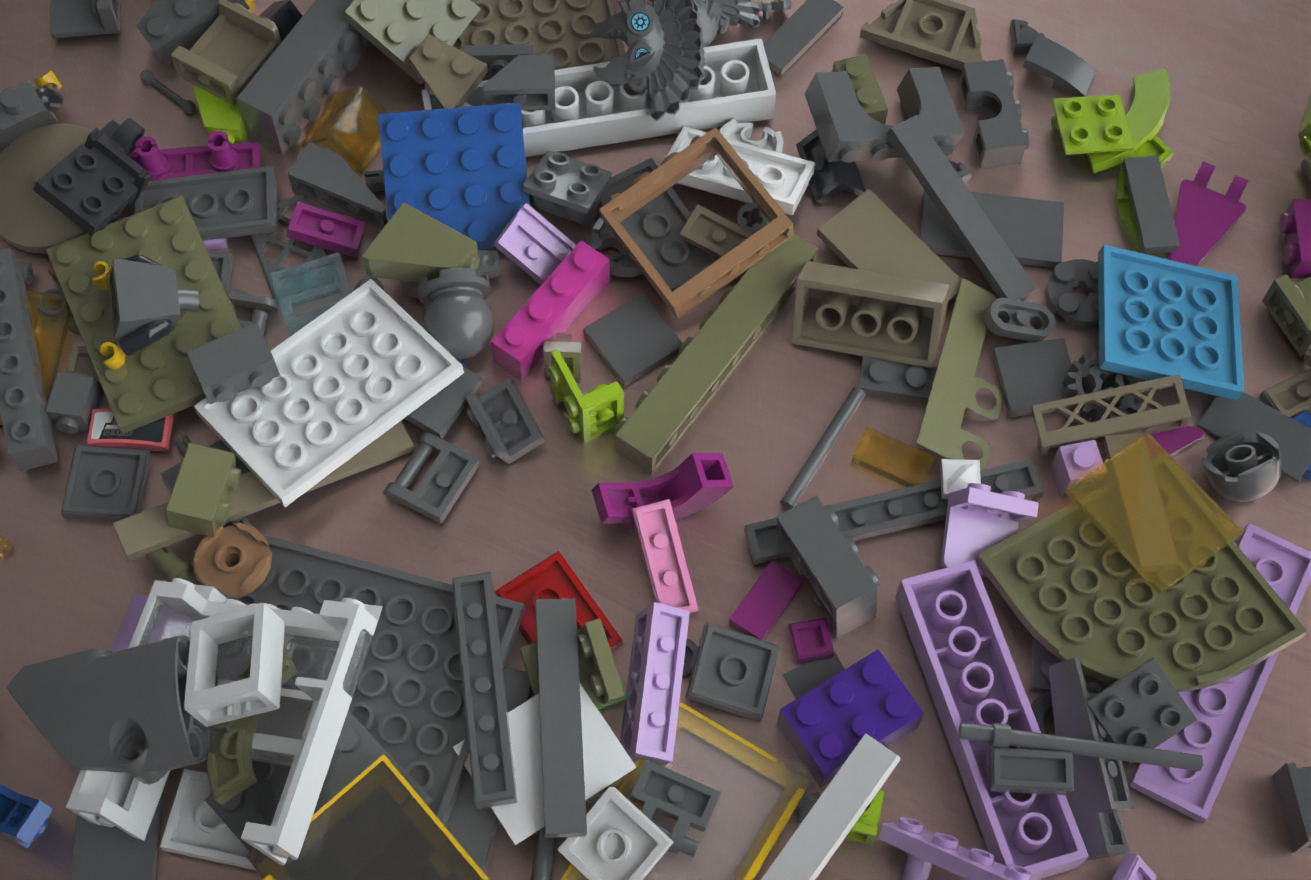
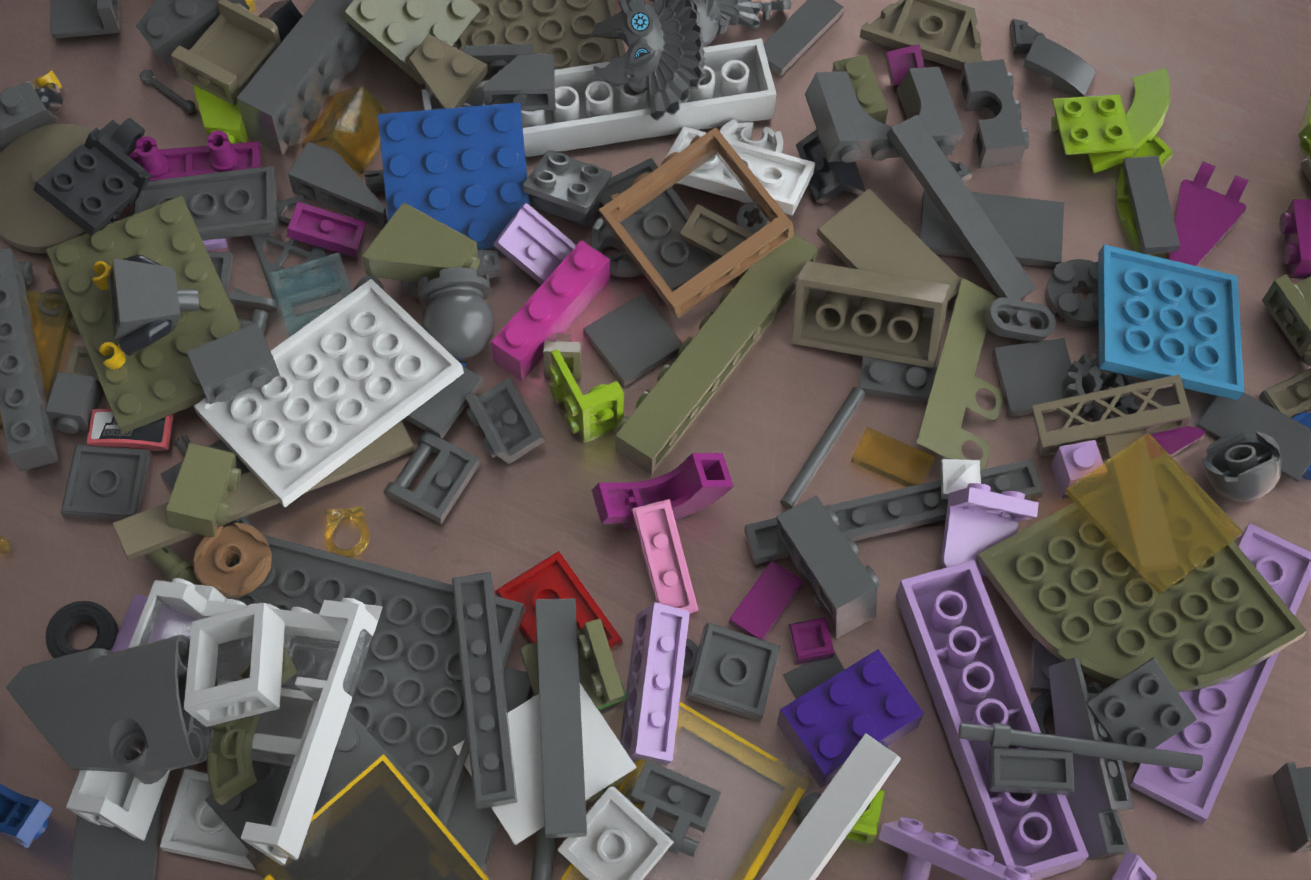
none -> black tyre [45,601,119,658]
none -> clear yellow piece [324,506,370,558]
none -> magenta plate [884,44,924,86]

